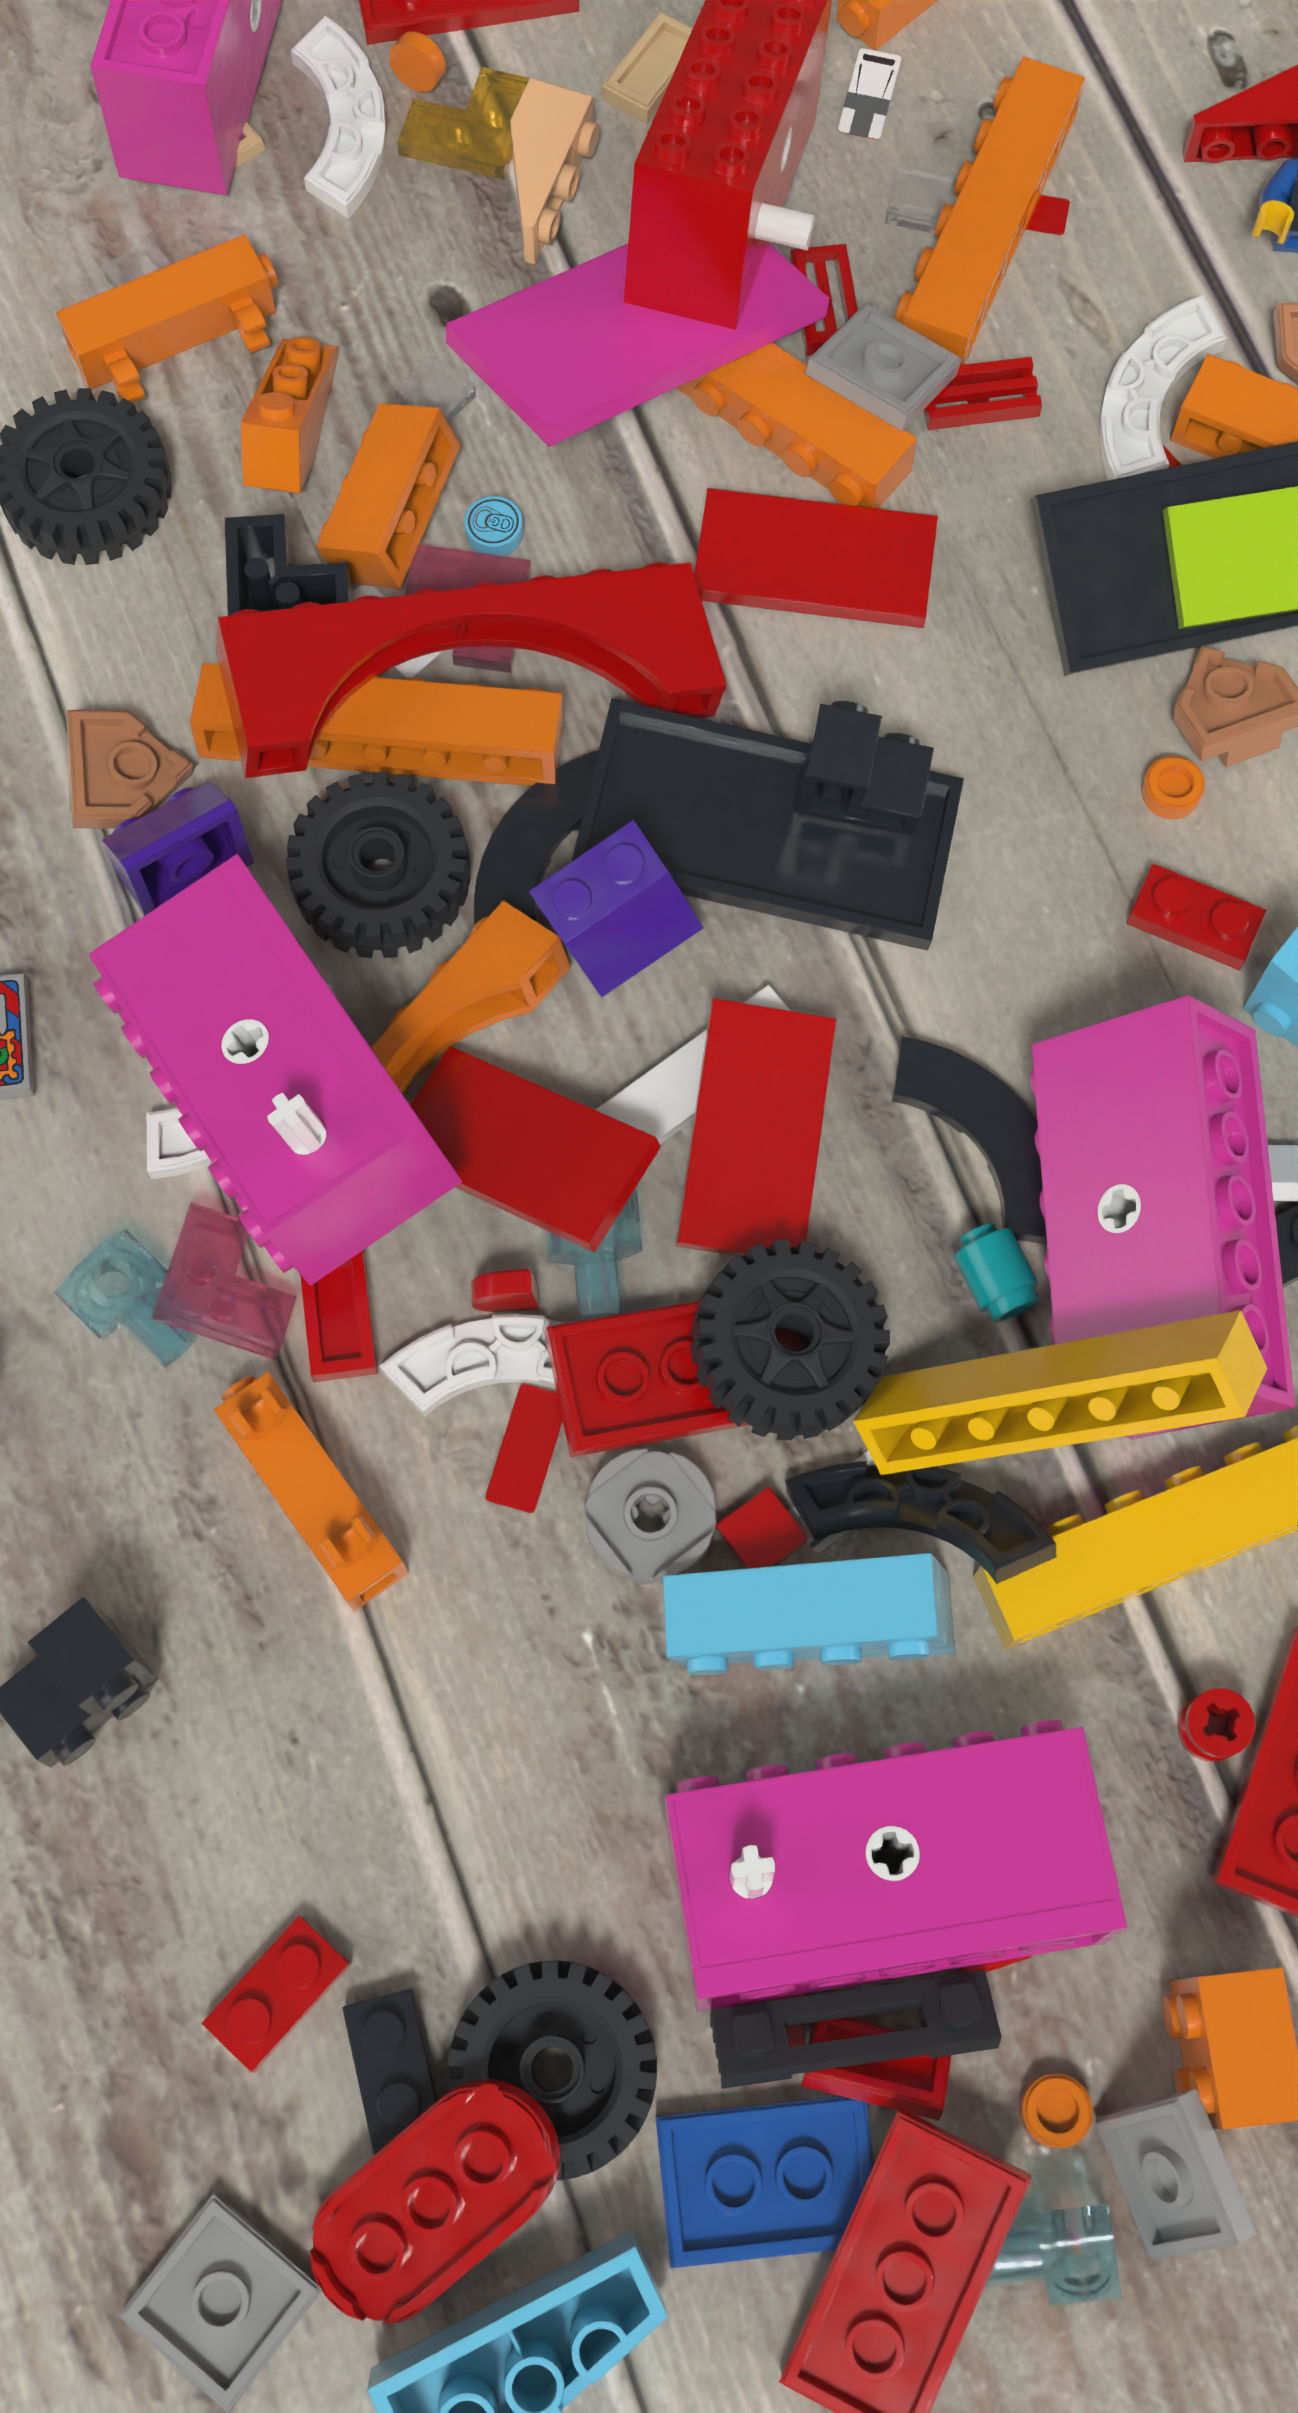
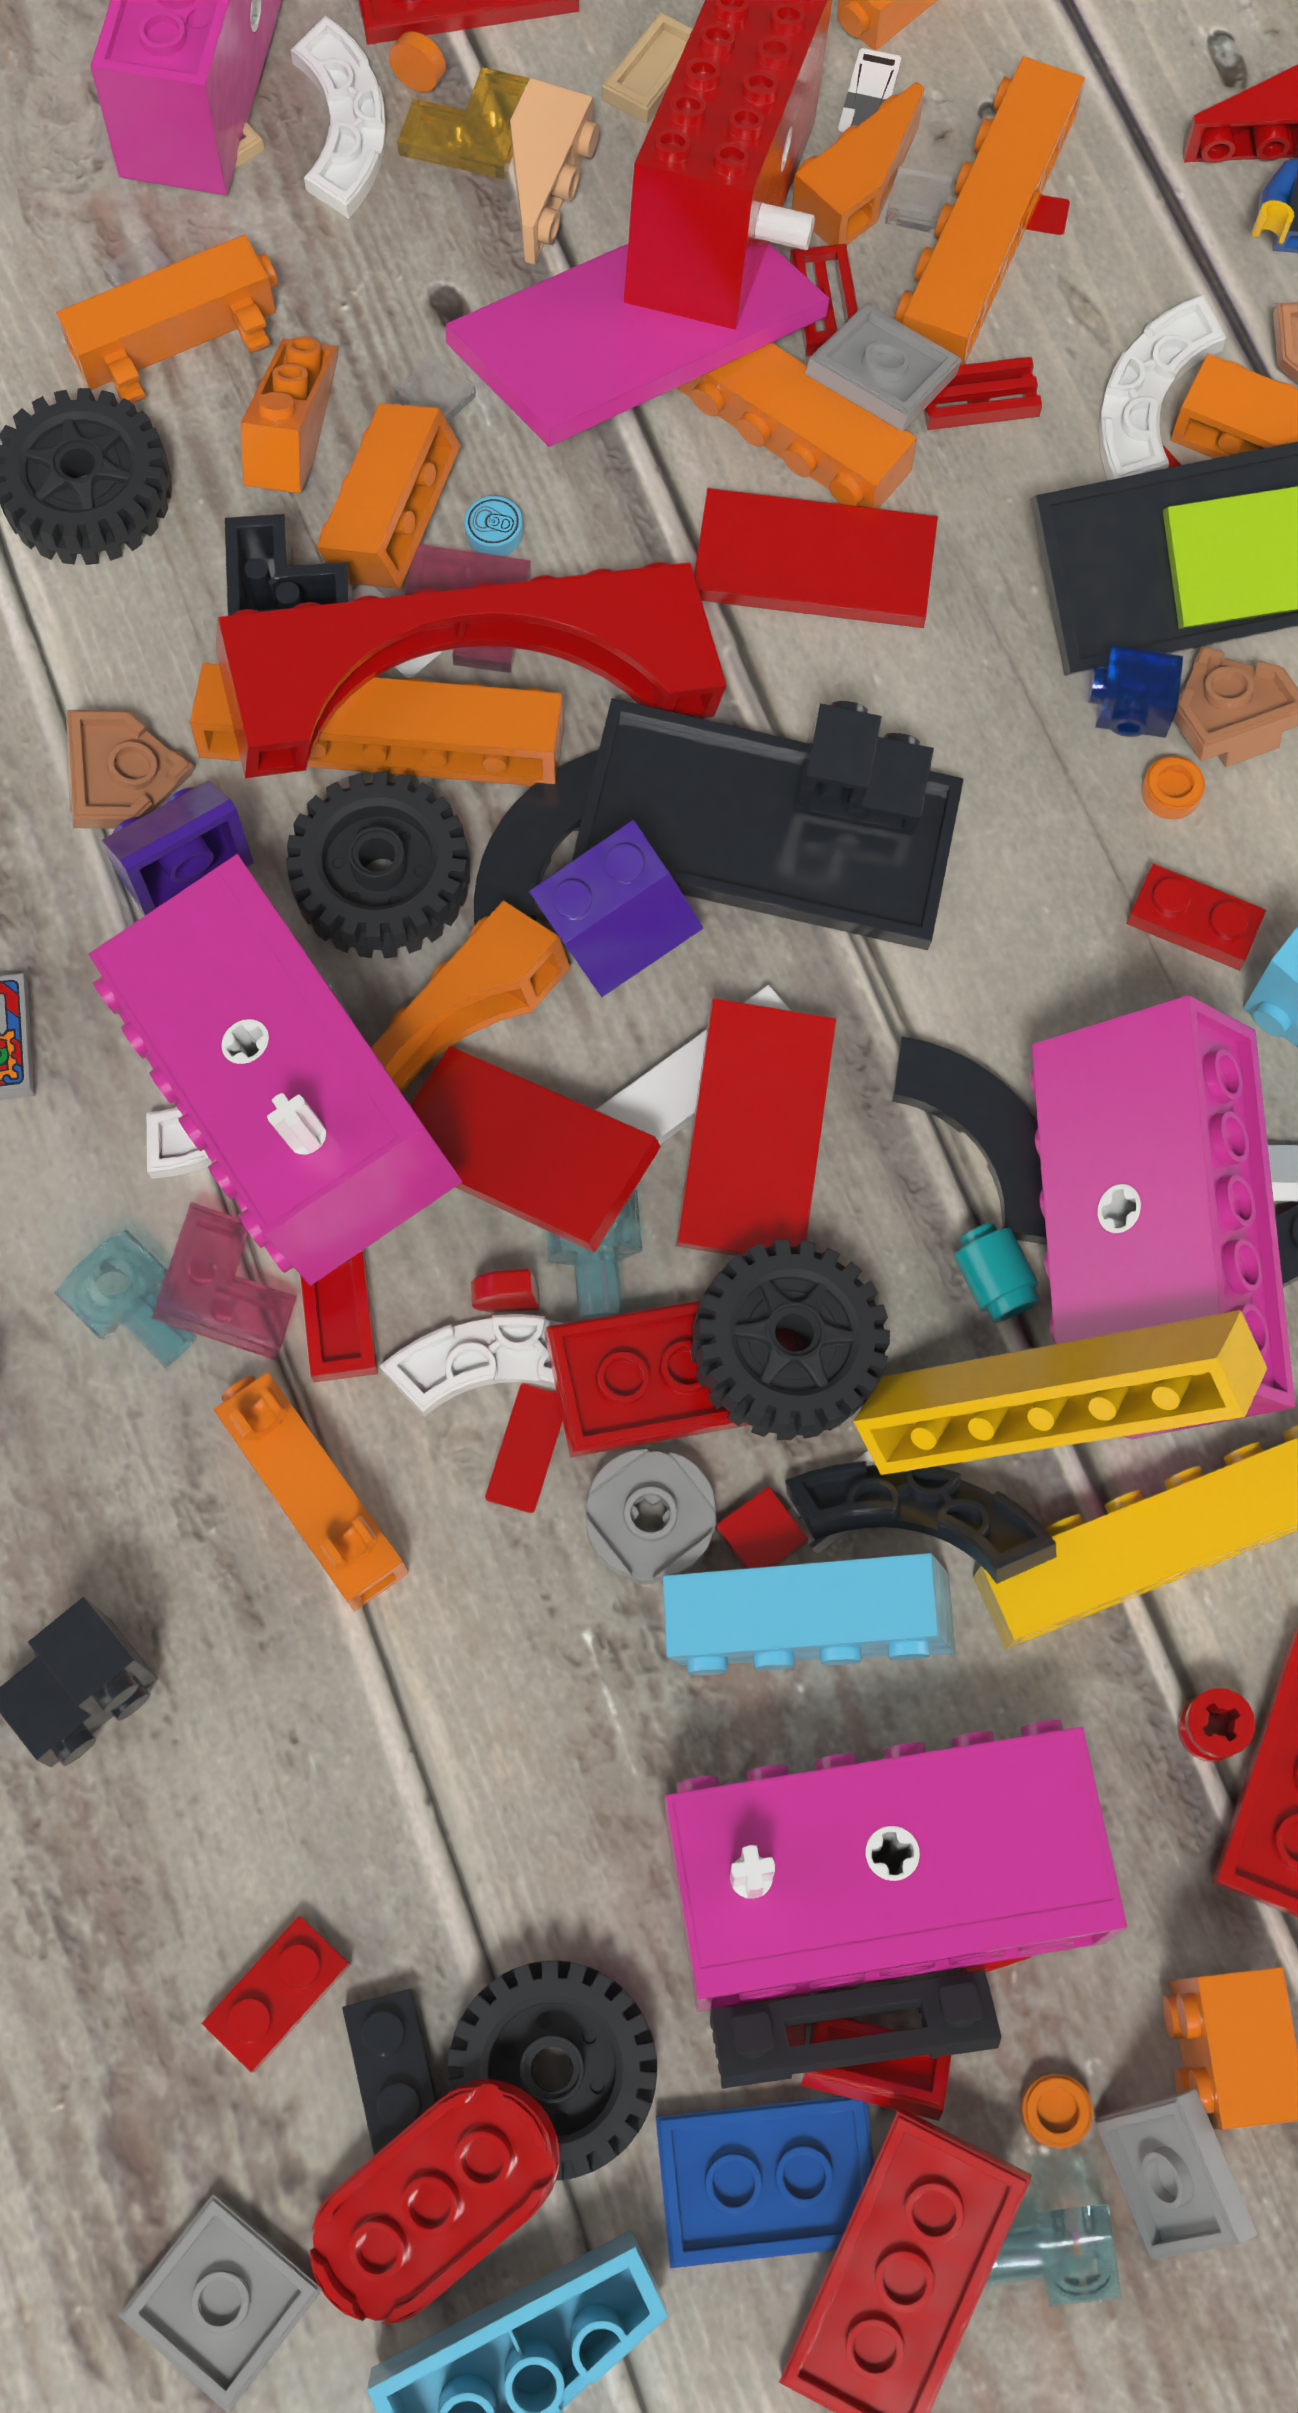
none -> orange slope [792,82,925,246]
none -> clear blue brick [1088,646,1183,738]

